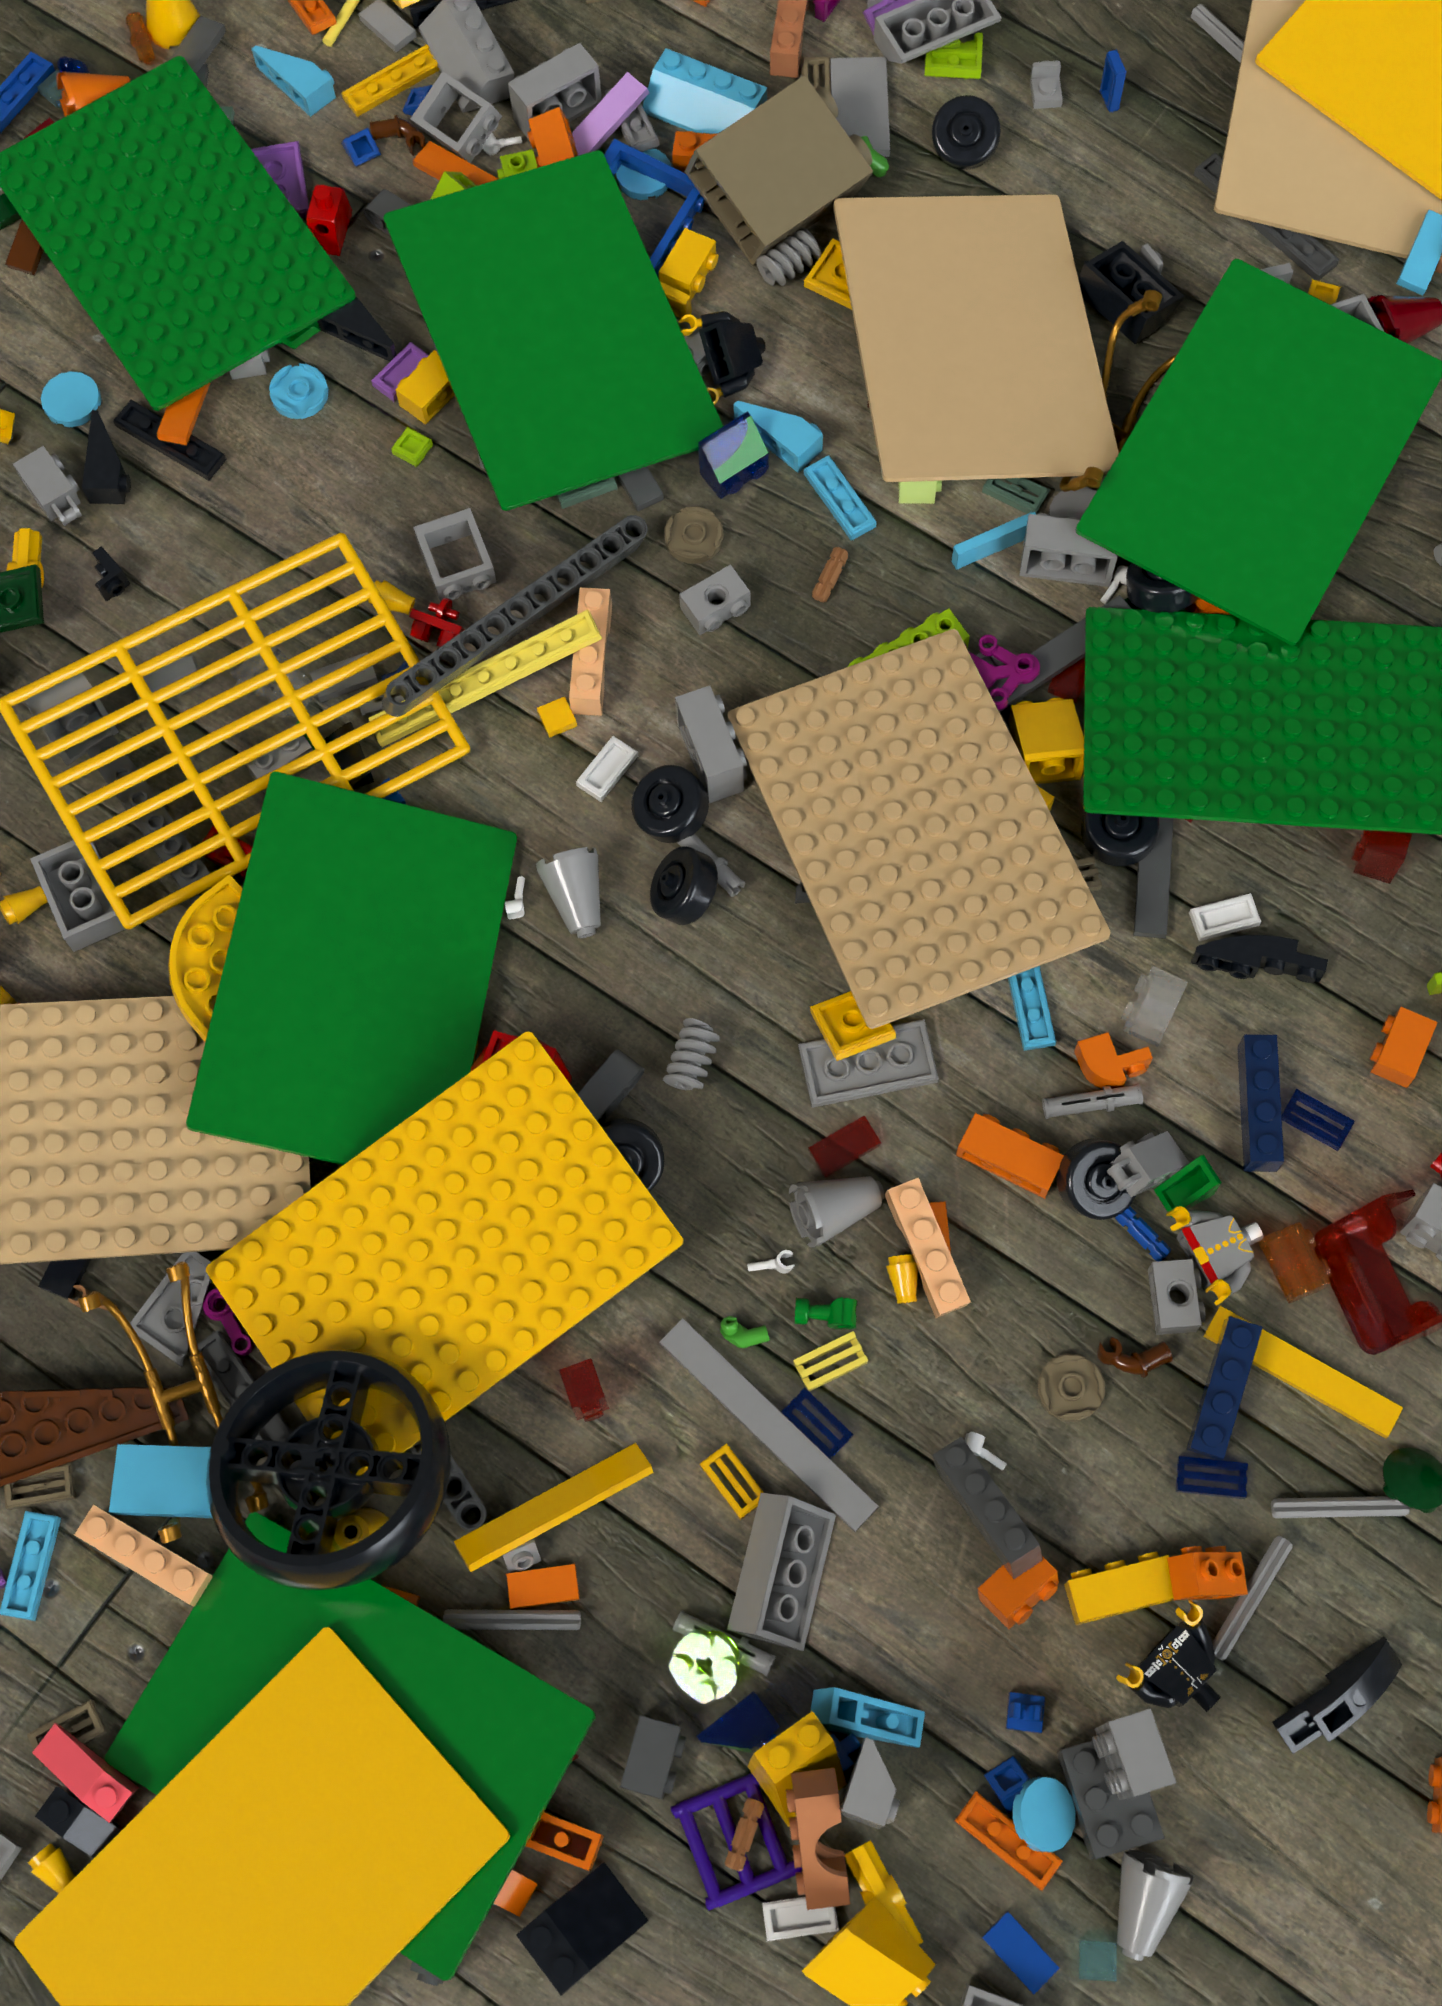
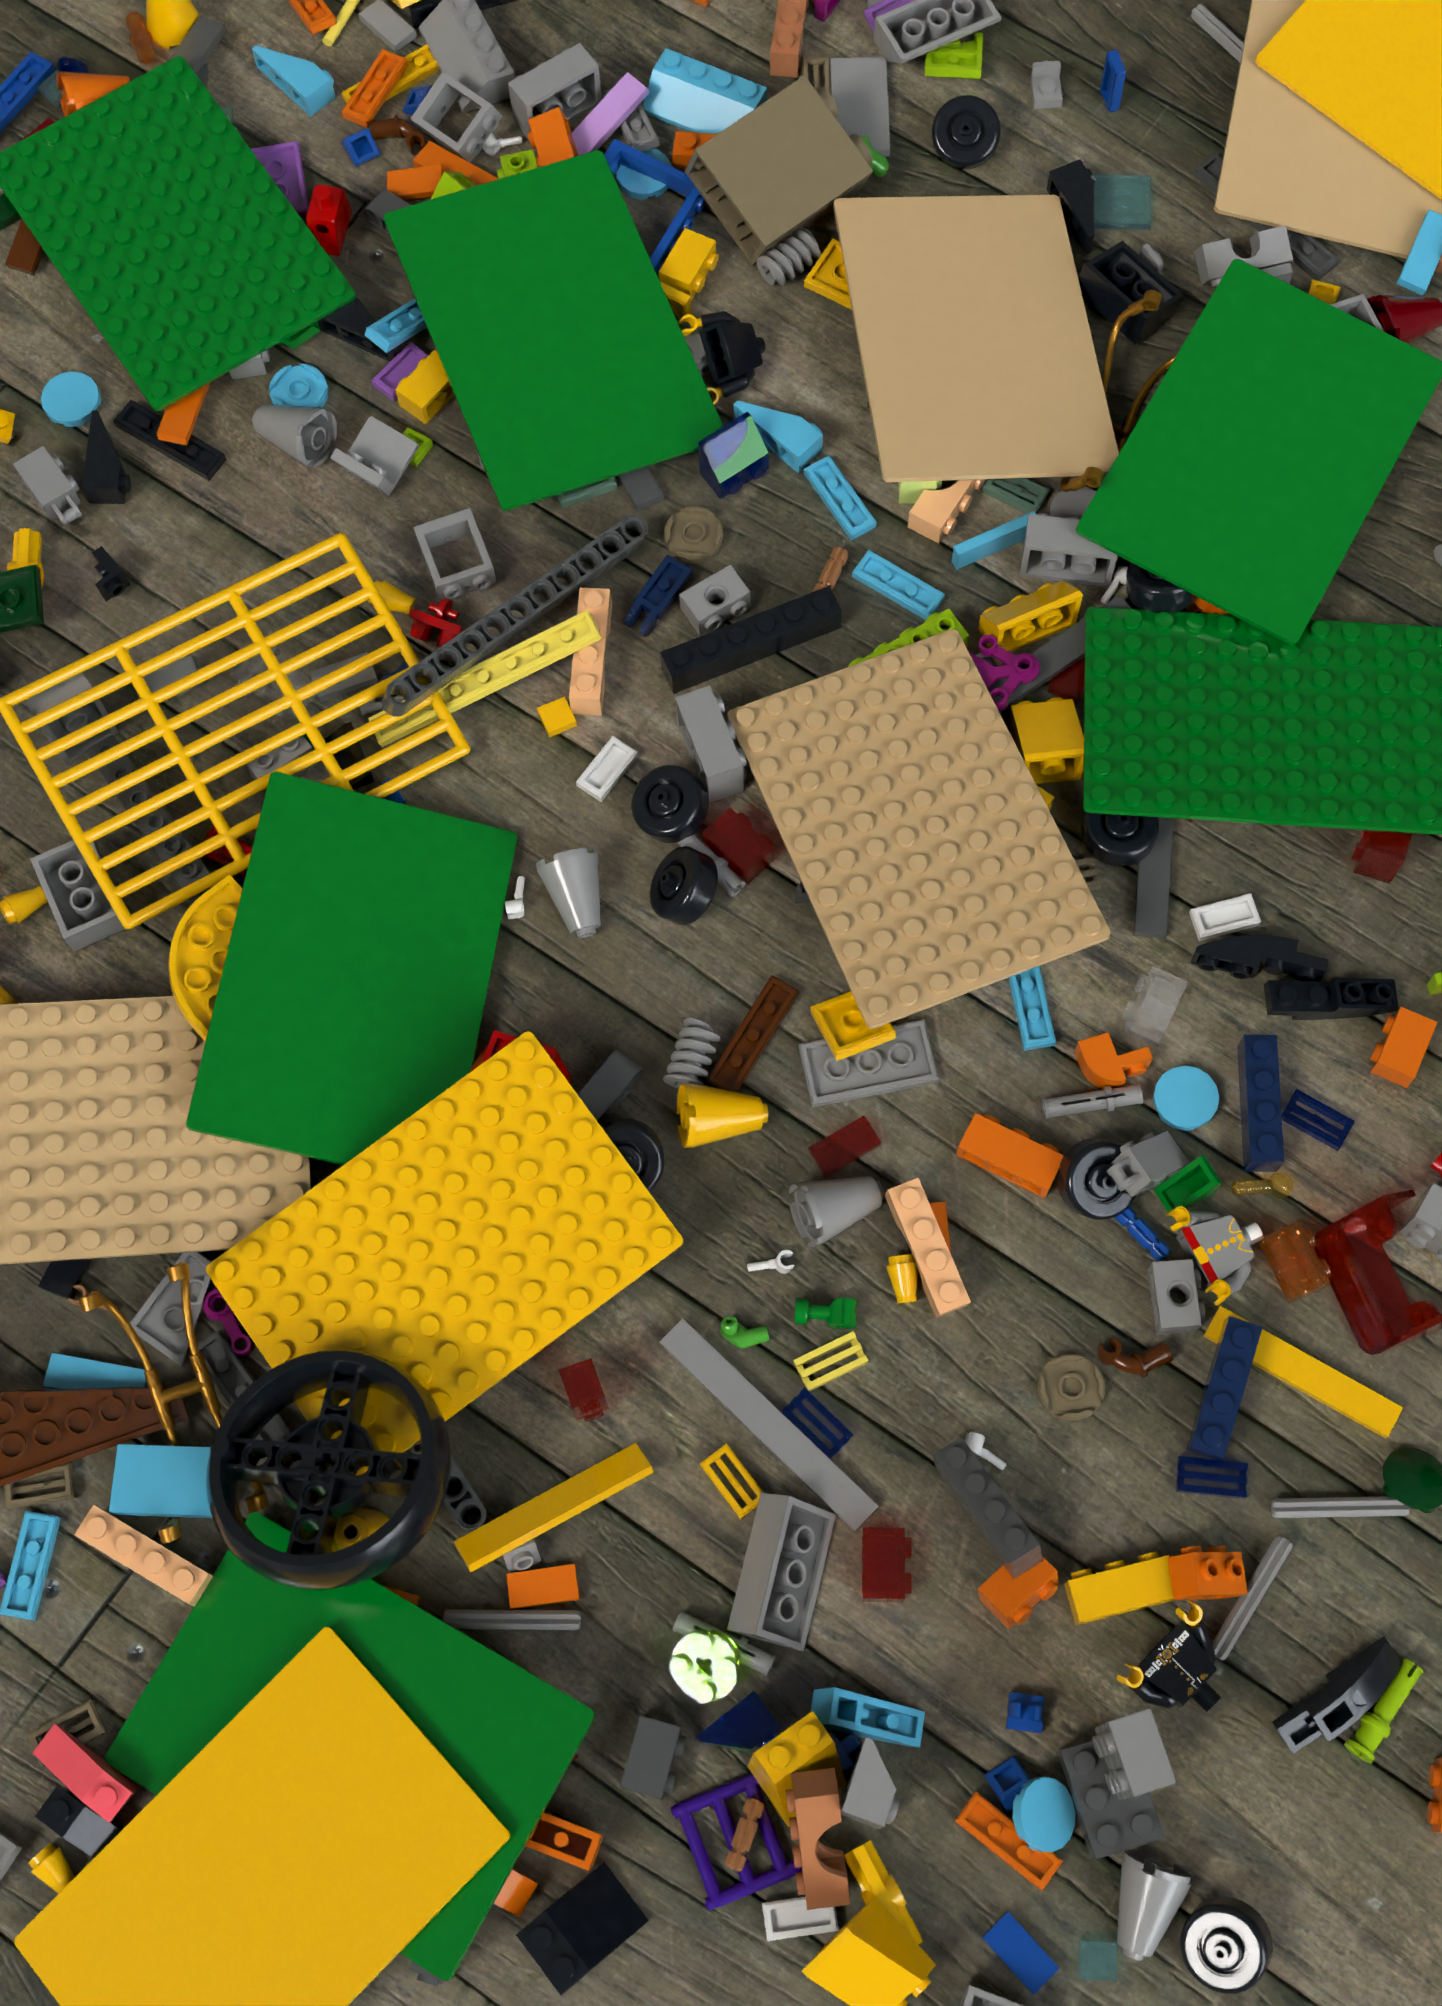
none -> medium azure tile [43,1353,148,1389]
none -> light grey cone [252,405,337,468]
none -> light grey bracket [330,416,419,496]
none -> orange tile [341,49,408,128]
none -> medium azure tile [365,298,427,353]
none -> orange tile [387,164,444,200]
none -> dark blue hinge [623,555,693,637]
none -> black brick [660,586,842,694]
none -> yellow cone [676,1082,768,1148]
none -> clear red brick [703,807,774,885]
none -> reddish brown tile [706,975,799,1093]
none -> medium azure tile [852,550,945,620]
none -> clear red brick [862,1527,912,1603]
none -> light nougat arch [908,479,986,544]
none -> yellow slope [978,580,1083,652]
none -> black slope [1047,159,1094,255]
none -> clear light blue tile [1093,175,1152,230]
none -> medium azure tile [1152,1065,1220,1131]
none -> wheel [1180,1897,1273,1994]
none -> light grey arch [1194,225,1293,288]
none -> clear yellow bar [1231,1172,1293,1199]
none -> black slope [1264,978,1399,1020]
none -> lime pin [1344,1659,1424,1763]

